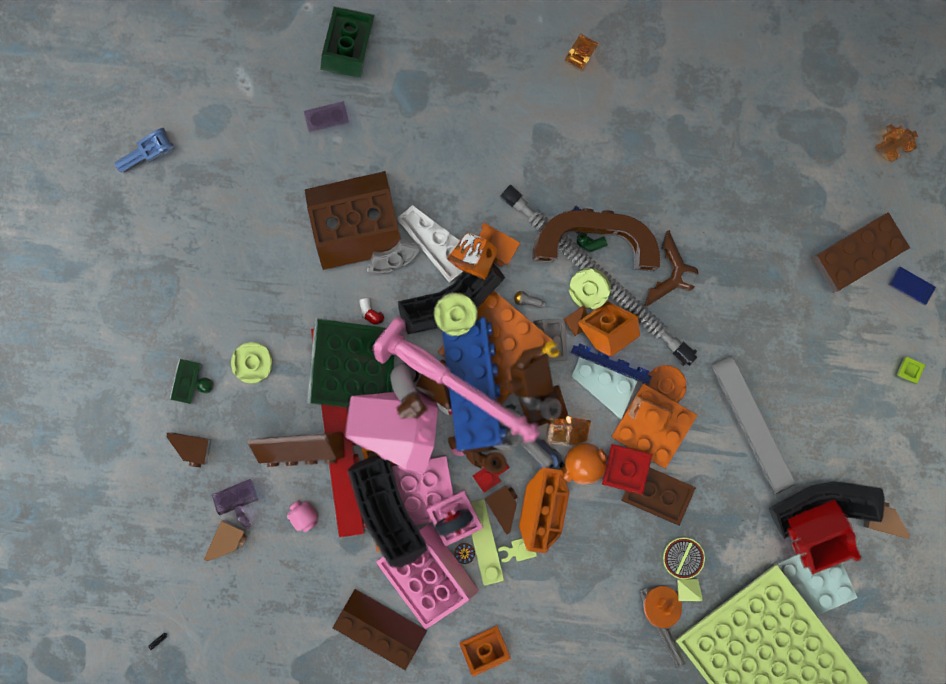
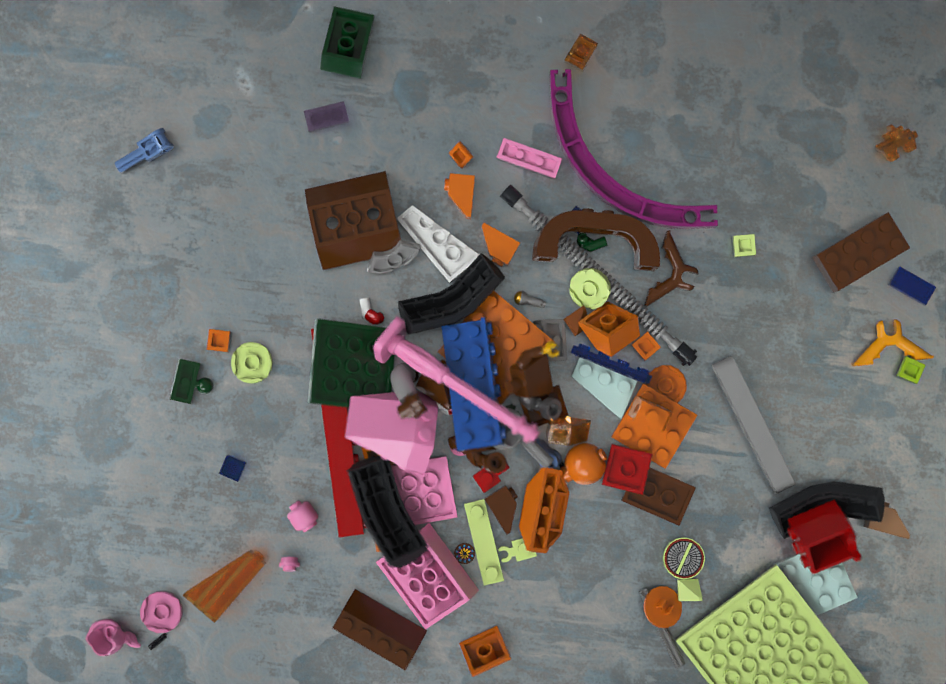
reddish brown slope [166,432,212,468] -> none
medium nougat slope [204,520,248,561] -> none
clear purple plate [212,479,258,528] -> none
reddish brown slope [248,432,344,467] -> none
bright pink plate [426,490,483,547] -> none
yellowish green tile [434,293,477,336] -> none
orange torso [447,227,498,279] -> none
none -> bright pink hair [85,619,141,656]
none -> bright pink tile [140,591,183,633]
none -> clear orange slope [183,550,266,623]
none -> orange plate [207,329,231,352]
none -> clear blue tile [219,454,247,482]
none -> bright pink plate [279,557,300,572]
none -> orange slope [444,173,475,219]
none -> orange slope [449,141,473,169]
none -> bright pink plate [497,138,562,179]
none -> magenta piece [549,69,718,229]
none -> orange plate [631,332,661,361]
none -> yellowish green plate [732,234,756,257]
none -> light orange piece [852,319,934,367]

